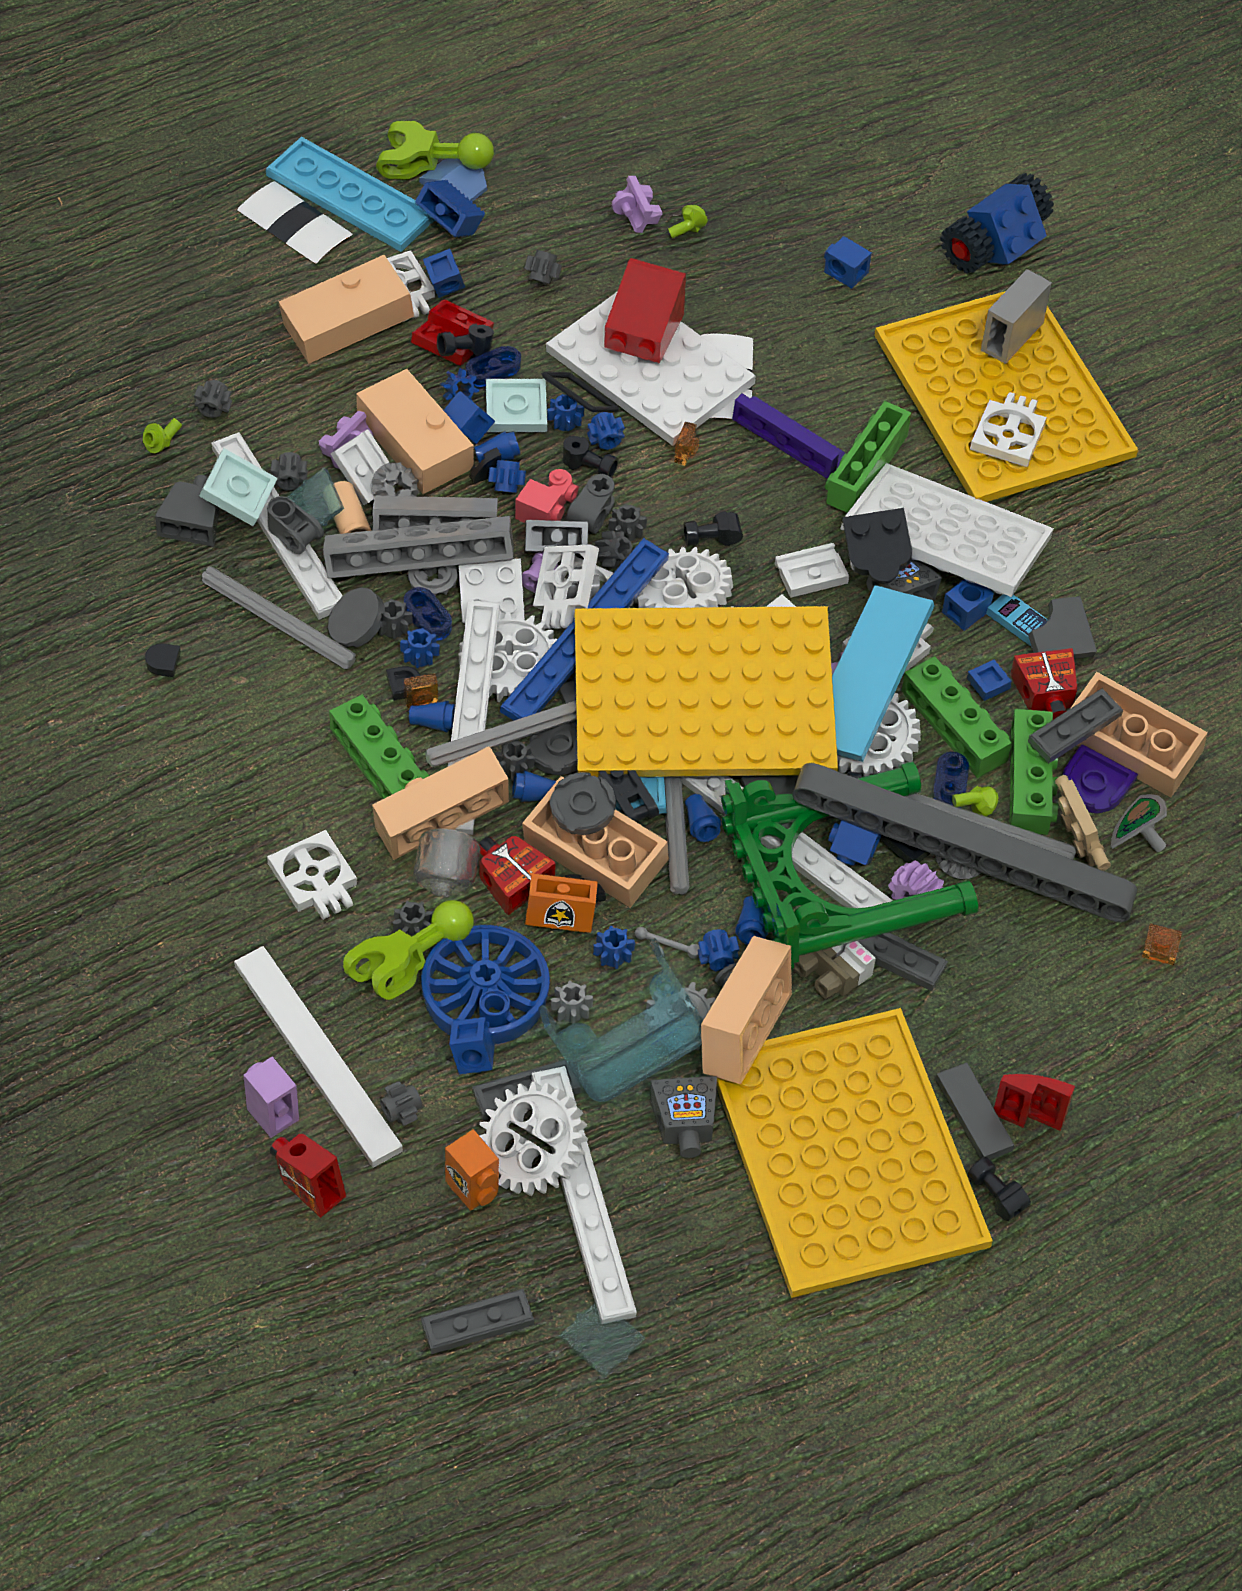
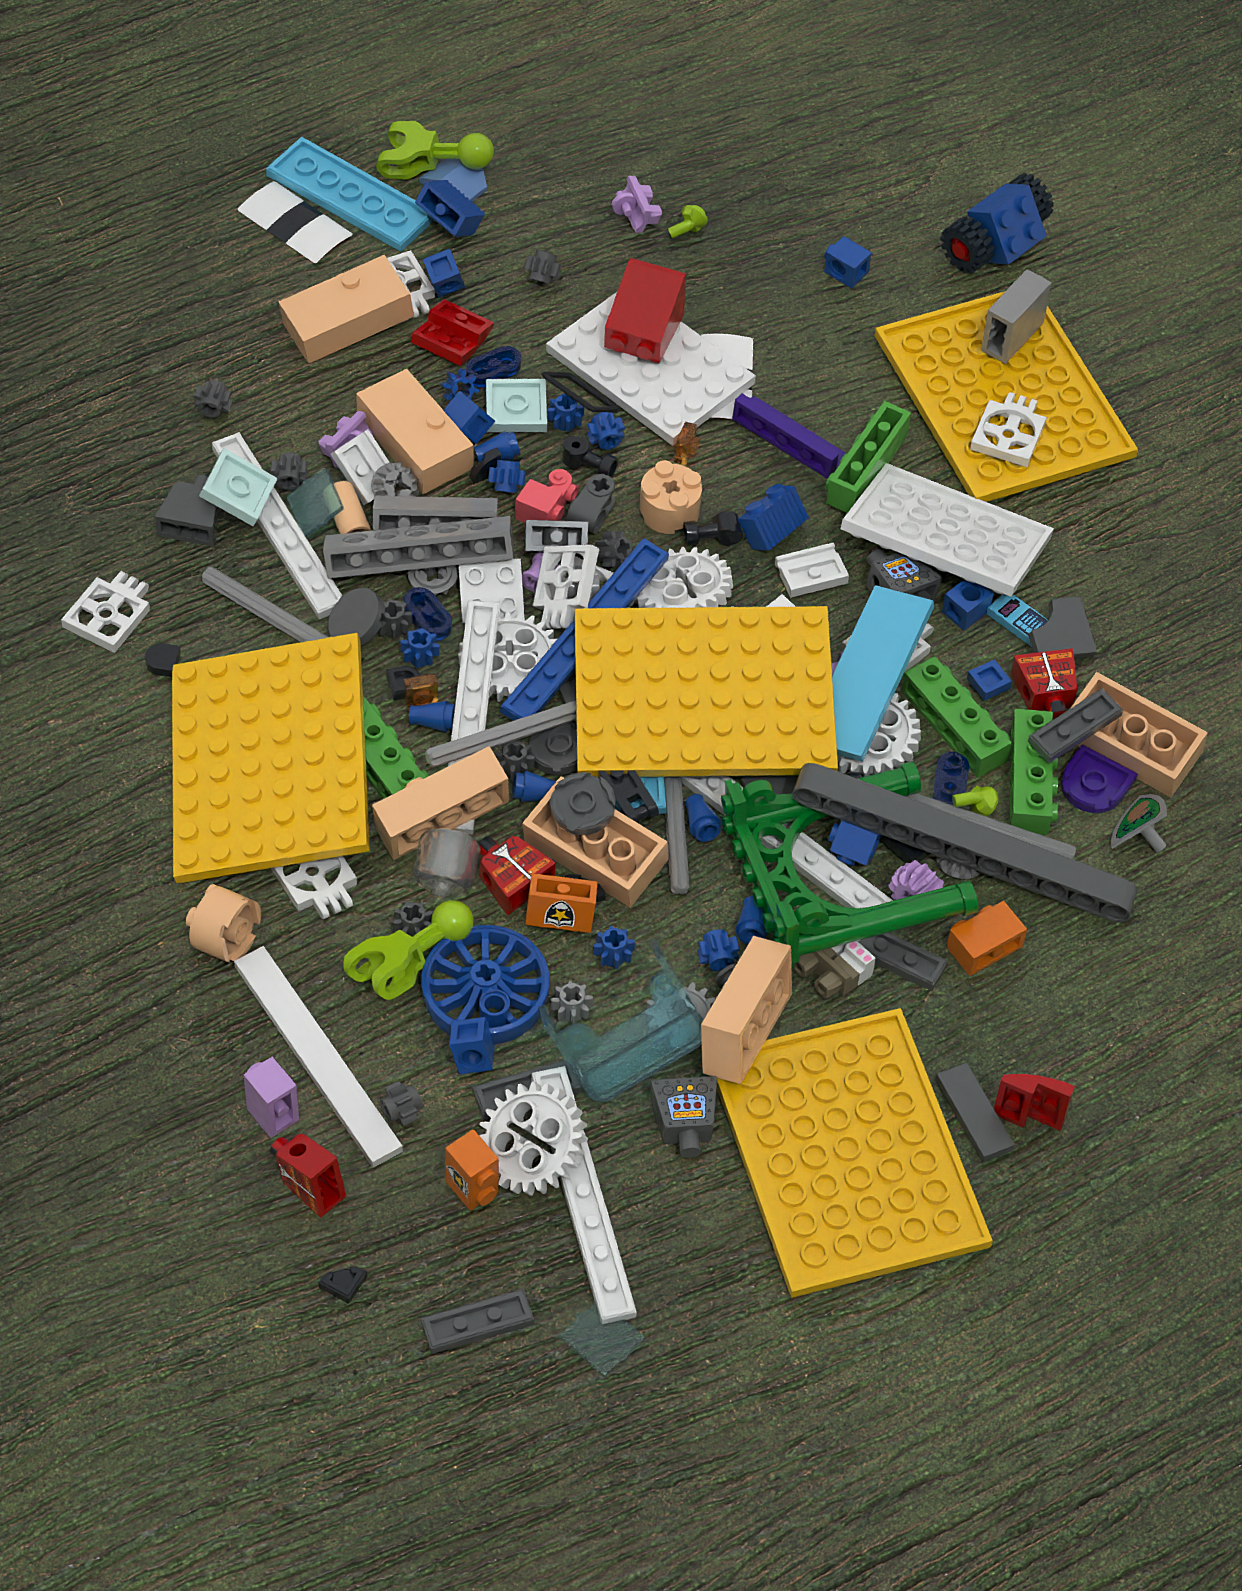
lime plate [143,418,182,454] -> none
dark grey piece [267,496,324,554] -> none
black leg [437,324,494,358] -> none
dark grey gear [608,504,647,542] -> none
light grey hinge [635,927,700,959] -> none
black plate [842,508,912,584] -> none
black leg [967,1157,1031,1221] -> none
tan plate [1055,775,1111,871] -> none
clear orange plate [1142,923,1182,965] -> none
none -> white piece [61,571,150,653]
none -> yellow plate [172,633,370,884]
none -> light nougat brick [186,884,261,962]
none -> black tile [318,1267,368,1304]
none -> light nougat brick [639,460,702,534]
none -> blue brick [738,484,809,551]
none -> orange brick [946,901,1027,976]

